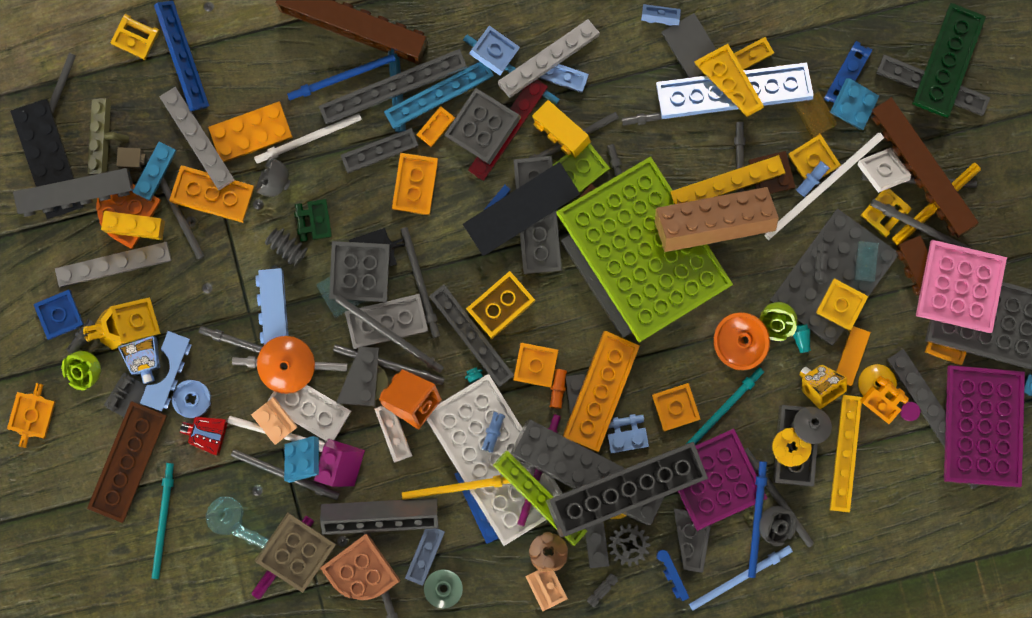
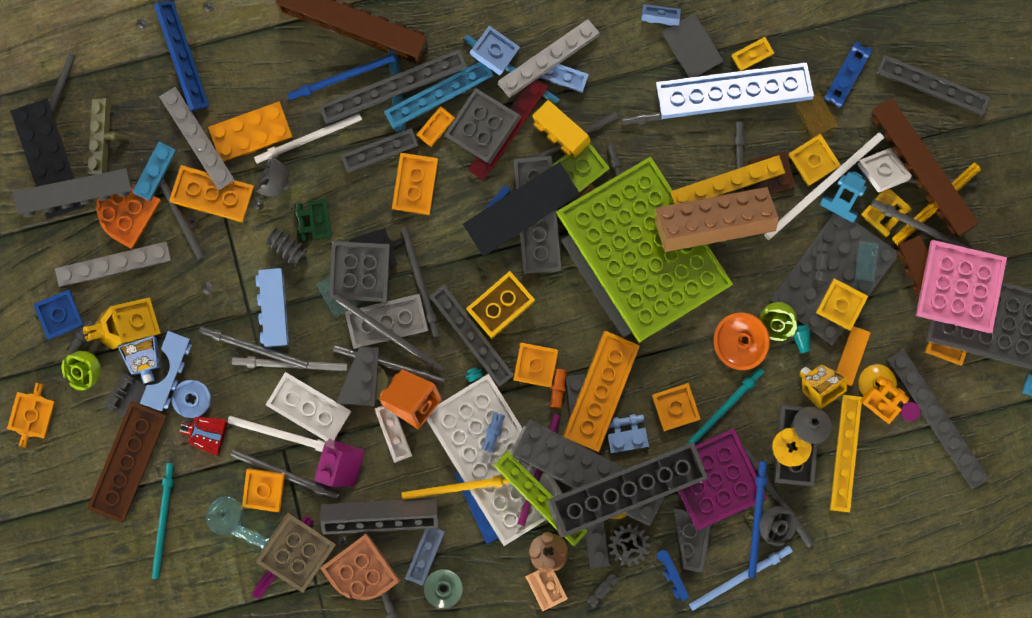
yellow brick [101,211,165,240] -> none
yellow plate [110,14,160,60] -> none
dark tan brick [116,147,146,170] -> none
light nougat plate [251,397,298,445] -> none
orange dish [257,336,315,394] -> none
dark azure plate [284,436,319,483] -> none
yellow wing [694,44,764,117] -> none
medium blue pin [796,161,830,197] -> none
dark azure plate [830,78,879,130] -> none
dark green plate [912,3,986,118] -> none
magenta plate [944,365,1025,488] -> none
none -> light orange plate [242,468,286,513]
none -> dark azure tile [820,172,867,223]

